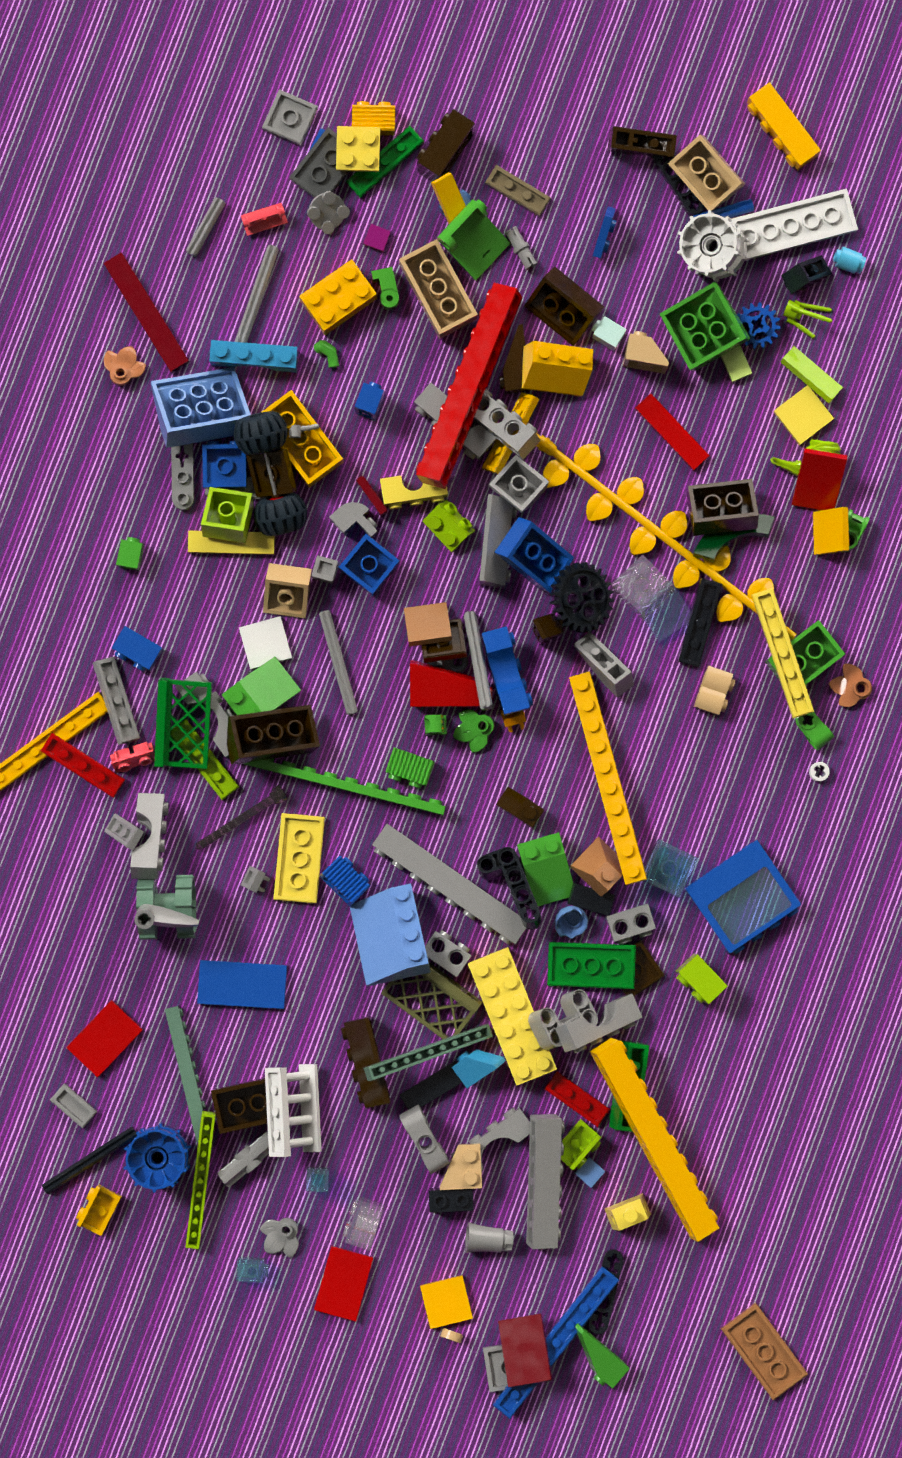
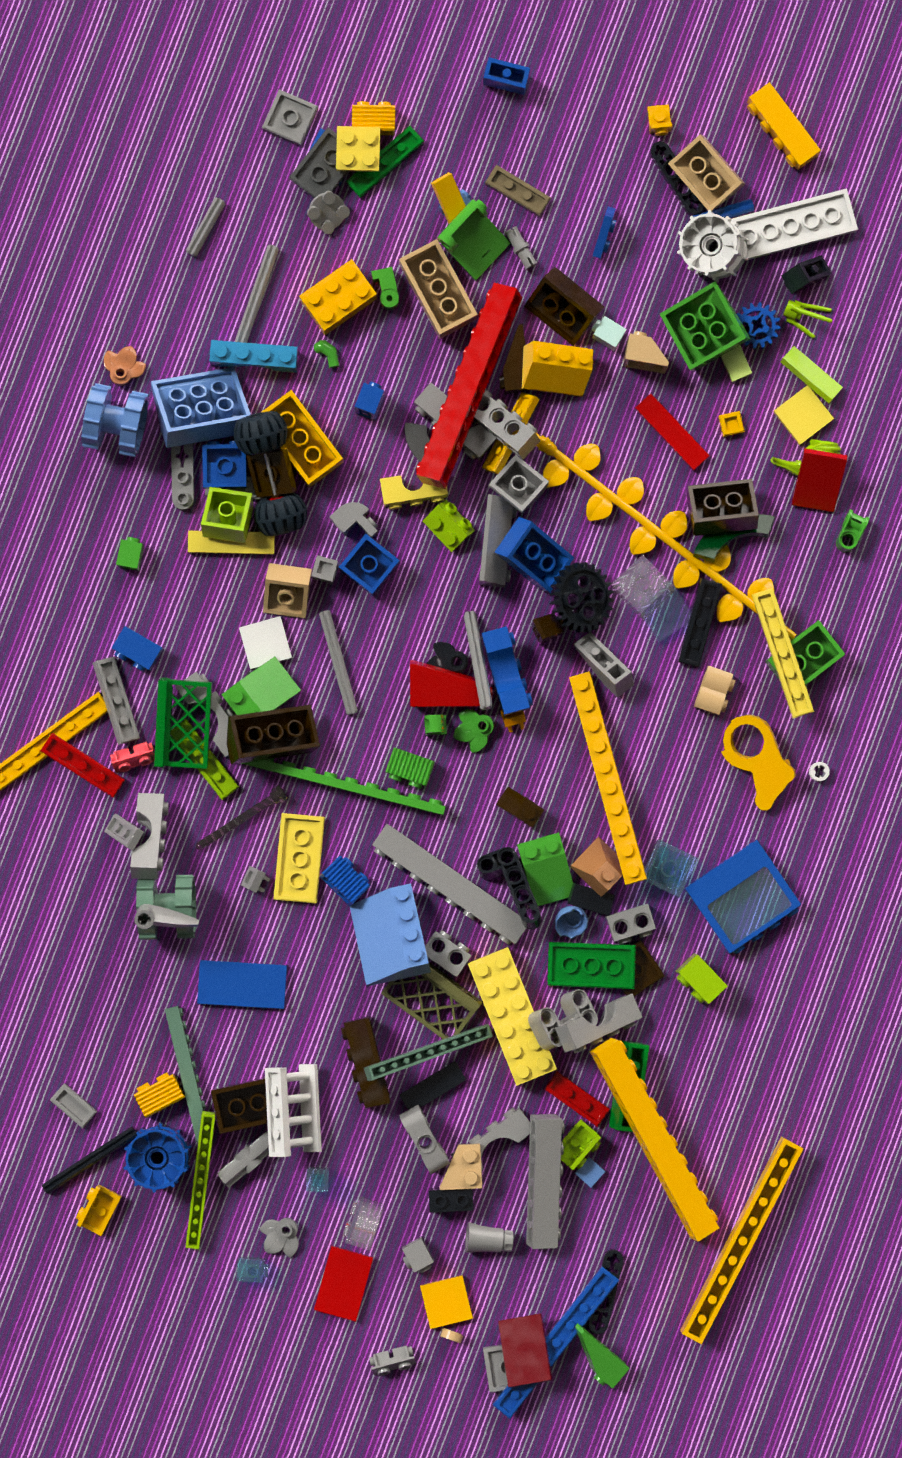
red tile [66,1000,143,1078] -> none
dark red tile [103,252,189,373] -> none
coral hinge [241,203,288,236] -> none
light grey hand [289,424,319,438] -> none
dark red tile [356,476,387,517] -> none
magenta tile [363,224,391,252] -> none
medium nougat tile [404,602,452,647] -> none
dark brown brick [416,109,475,182] -> none
dark brown tile [421,618,467,663] -> none
dark azure slope [452,1049,506,1088] -> none
light yellow torso [605,1193,651,1231] -> none
dark brown slope [607,126,677,157] -> none
medium nougat tile [721,1302,808,1400] -> none
bright green piece [795,712,834,751] -> none
yellow tile [813,507,849,555] -> none
nougat plate [829,664,872,707] -> none
medium azure brick [833,247,866,274] -> none
none -> medium blue piece [81,383,149,457]
none -> yellow brick [134,1072,186,1118]
none -> light grey hinge [369,1345,416,1376]
none -> light grey brick [402,1236,434,1273]
none -> dark grey tile [405,422,430,462]
none -> blue brick [483,57,530,95]
none -> yellow bracket [647,104,673,136]
none -> yellow brick [680,1136,803,1344]
none -> yellow tile [718,411,745,437]
none -> yellow animal [721,714,796,810]

